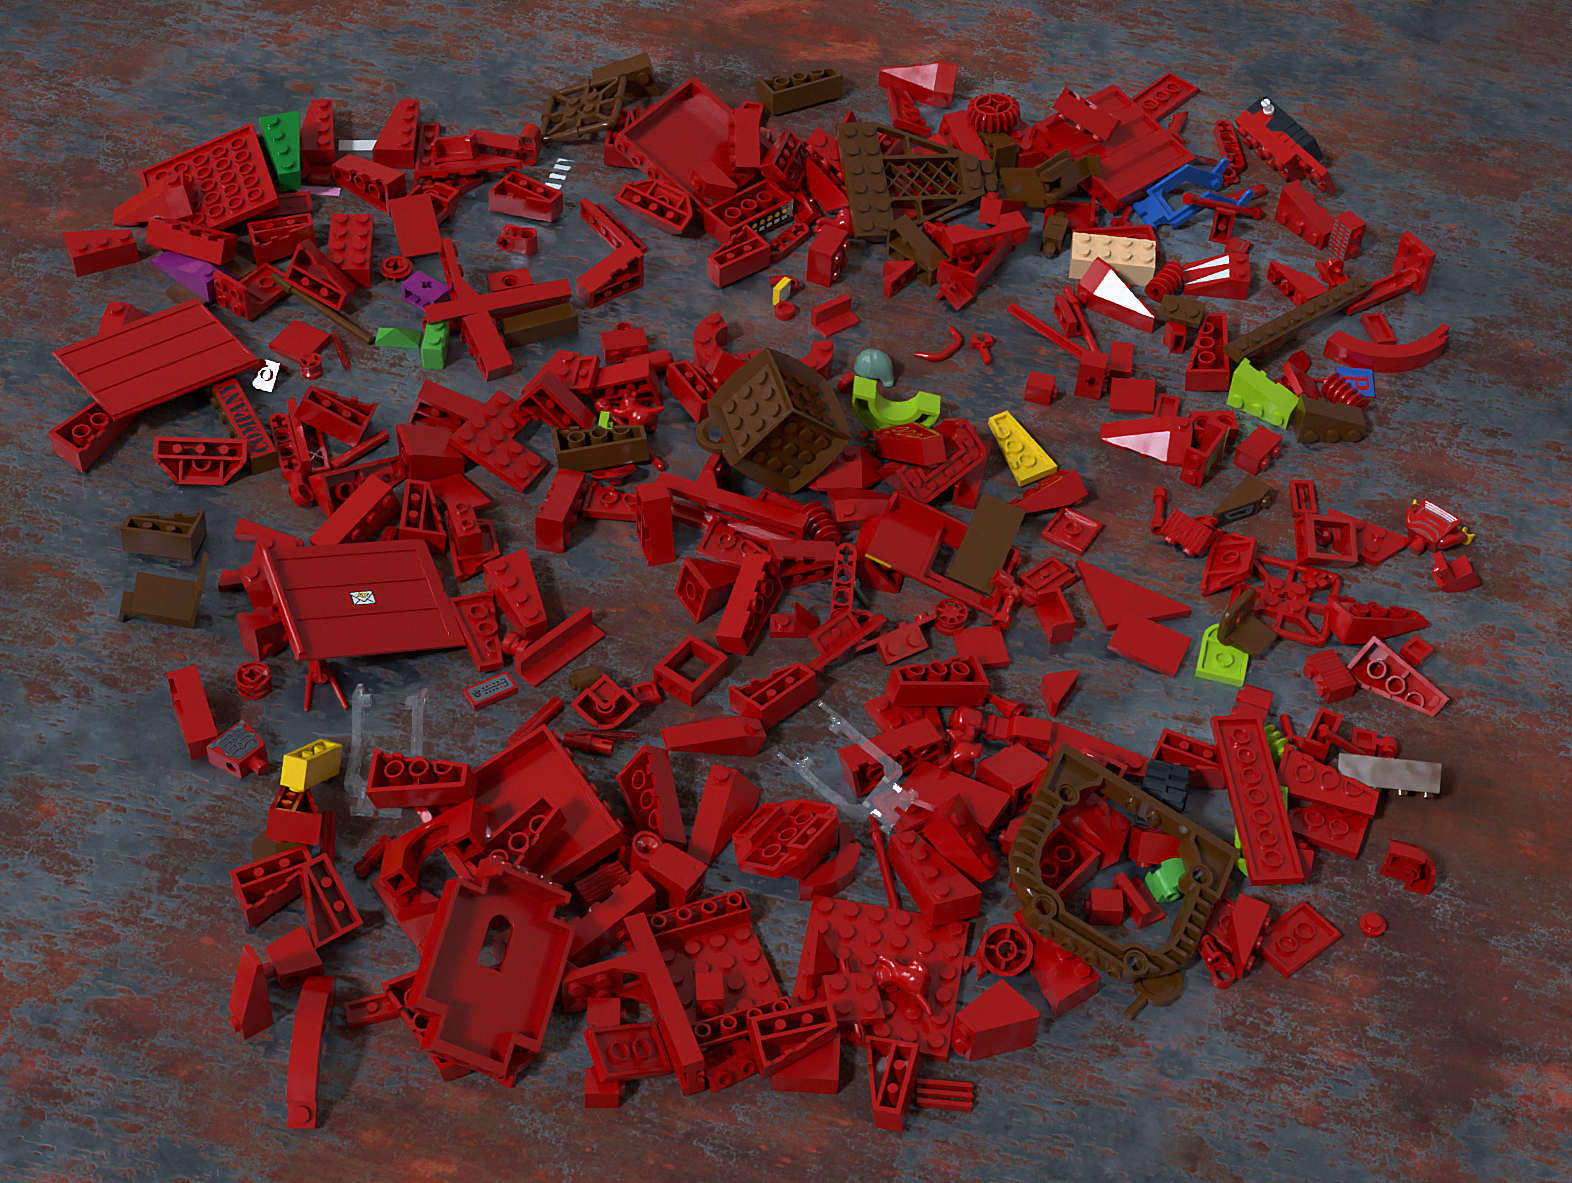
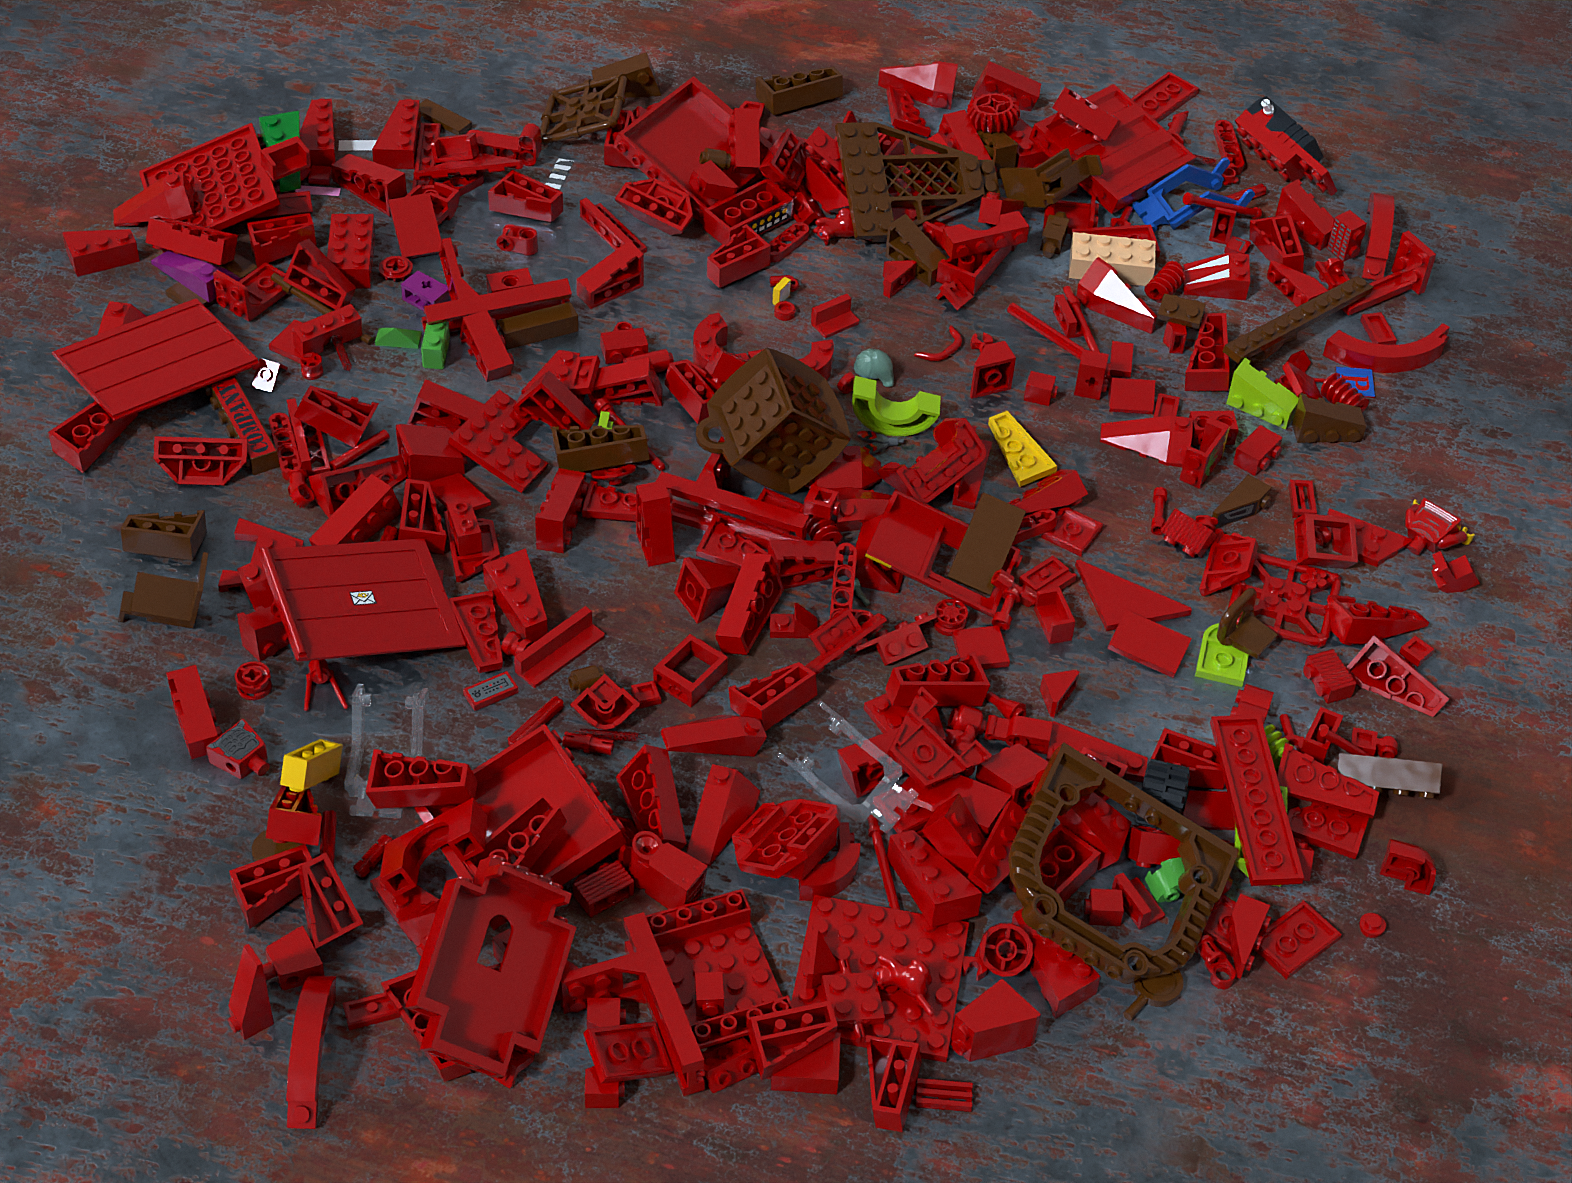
red wedge [567,870,656,968] -> none
red animal [612,391,665,431] -> none
red brick [806,224,850,288] -> none
red wedge [873,421,947,468] -> none
none -> red panel [260,136,311,181]
none -> red arch [292,304,362,356]
none -> reddish brown tile [420,99,472,135]
none -> reddish brown brick [699,148,731,171]
none -> red brick [804,484,841,520]
none -> red wing [887,686,992,789]
none -> red wing [967,800,1027,893]
none -> red slope [970,341,1016,399]
none -> red wedge [971,61,1041,111]
none -> red beam [1012,509,1057,545]
none -> red piece [1182,790,1235,830]
none -> red wedge [1249,214,1304,273]
none -> red arch [1361,192,1394,281]

